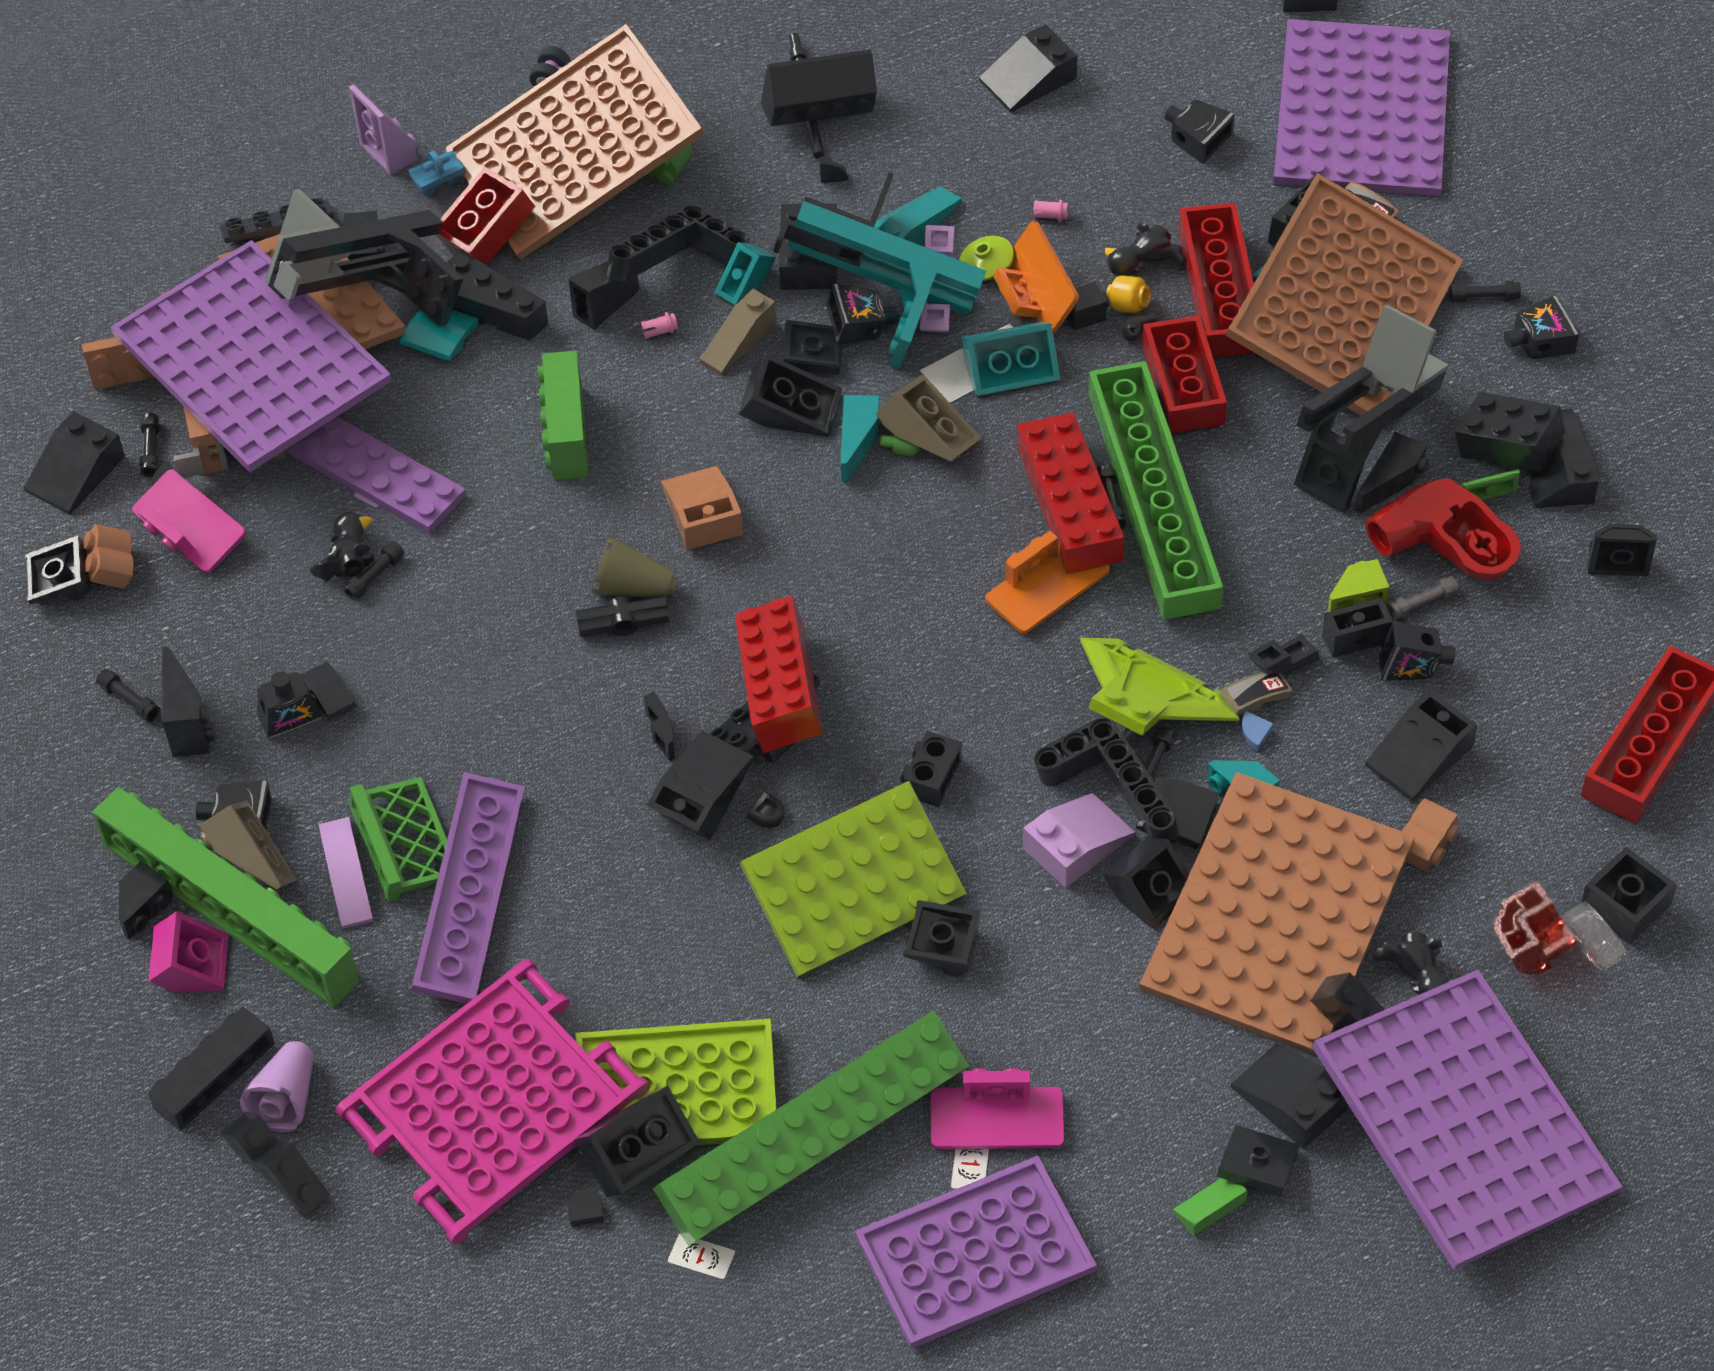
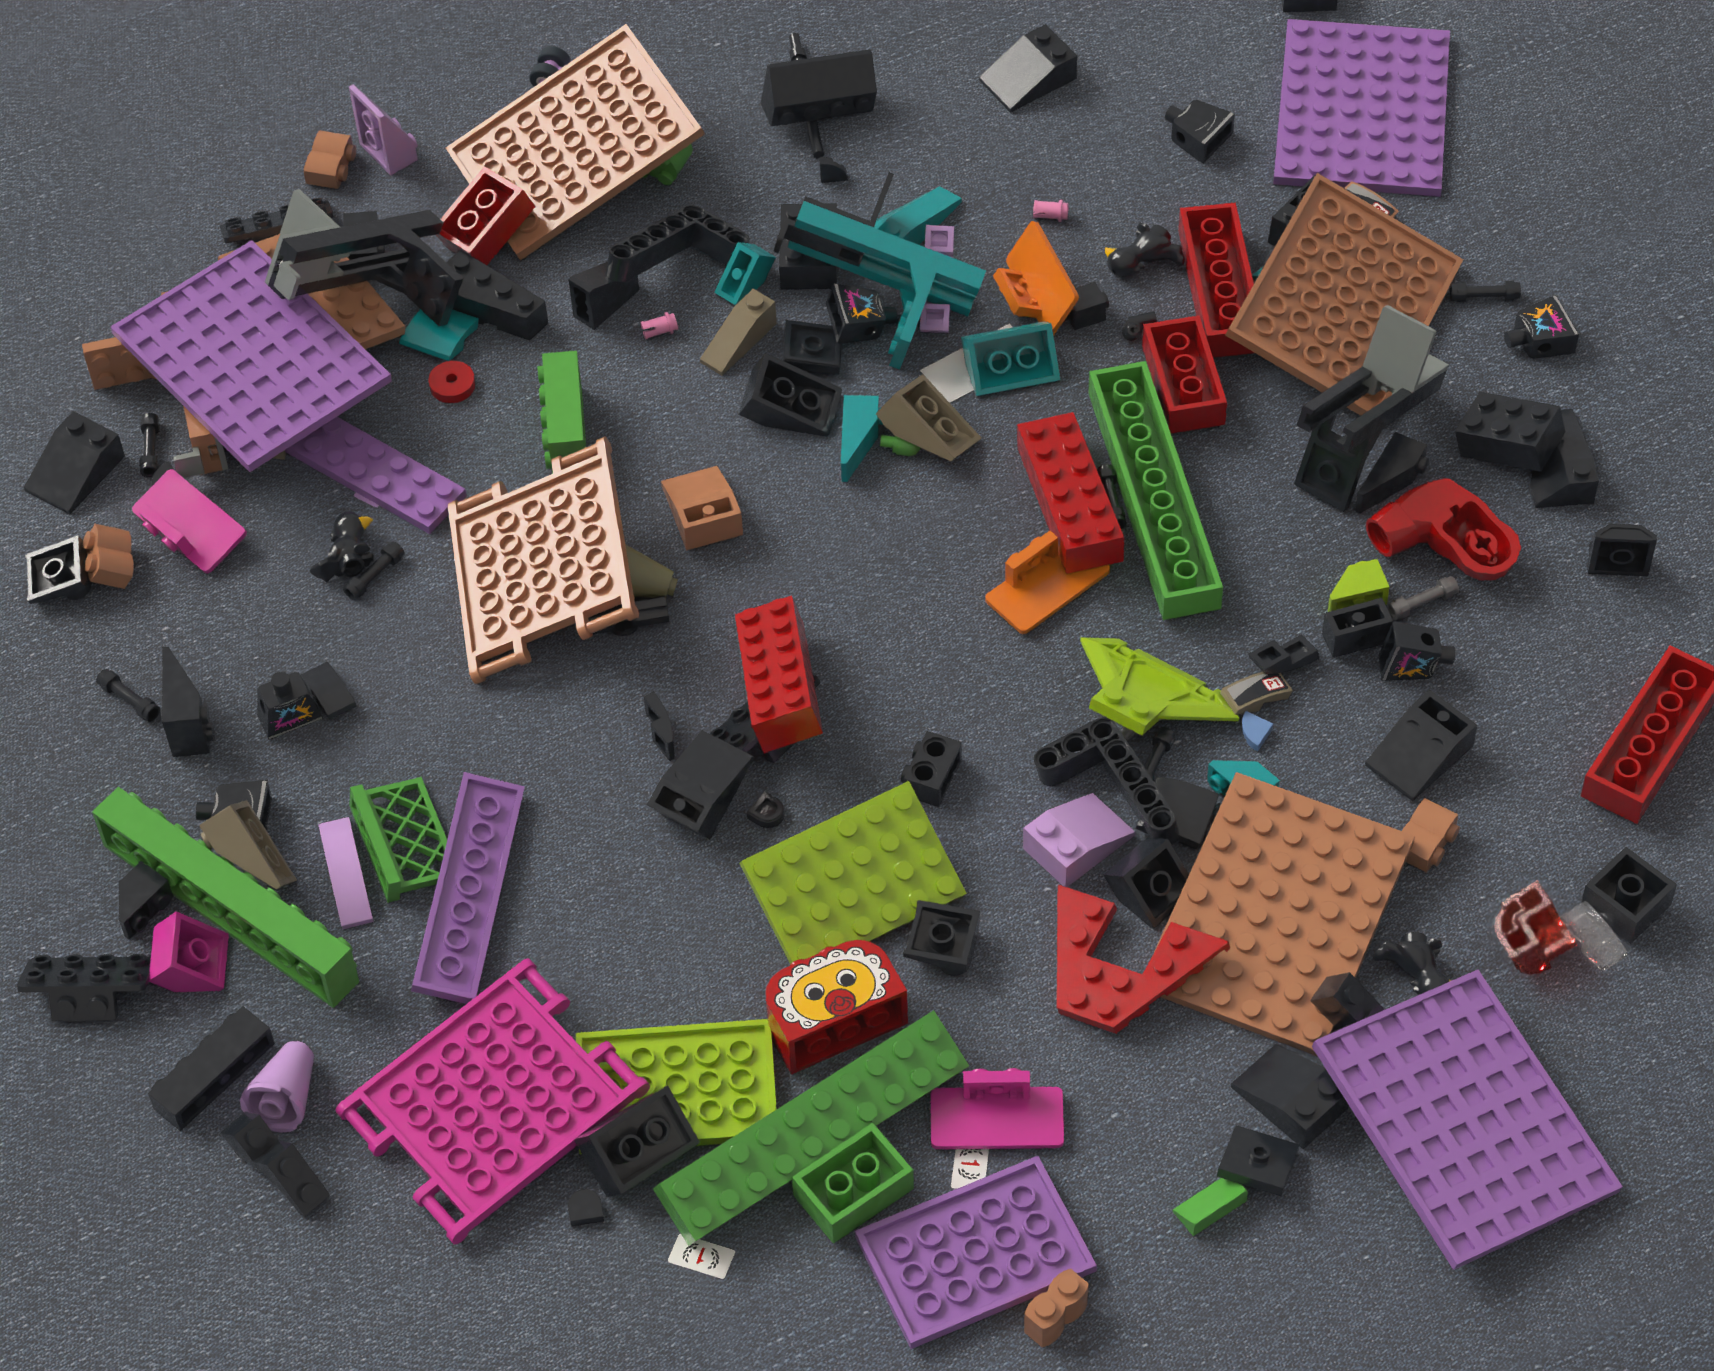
dark azure hips [408,150,466,197] -> none
lime dish [959,235,1014,281] -> none
yellow head [1106,275,1151,314] -> none
bright green slope [1460,469,1520,500] -> none
none -> black bracket [17,954,151,1021]
none -> nougat brick [304,130,356,189]
none -> red piece [428,361,476,403]
none -> plate [448,436,639,684]
none -> brick [766,940,908,1075]
none -> bright green brick [792,1123,914,1244]
none -> nougat brick [1024,1269,1089,1347]
none -> red wing [1057,885,1231,1034]

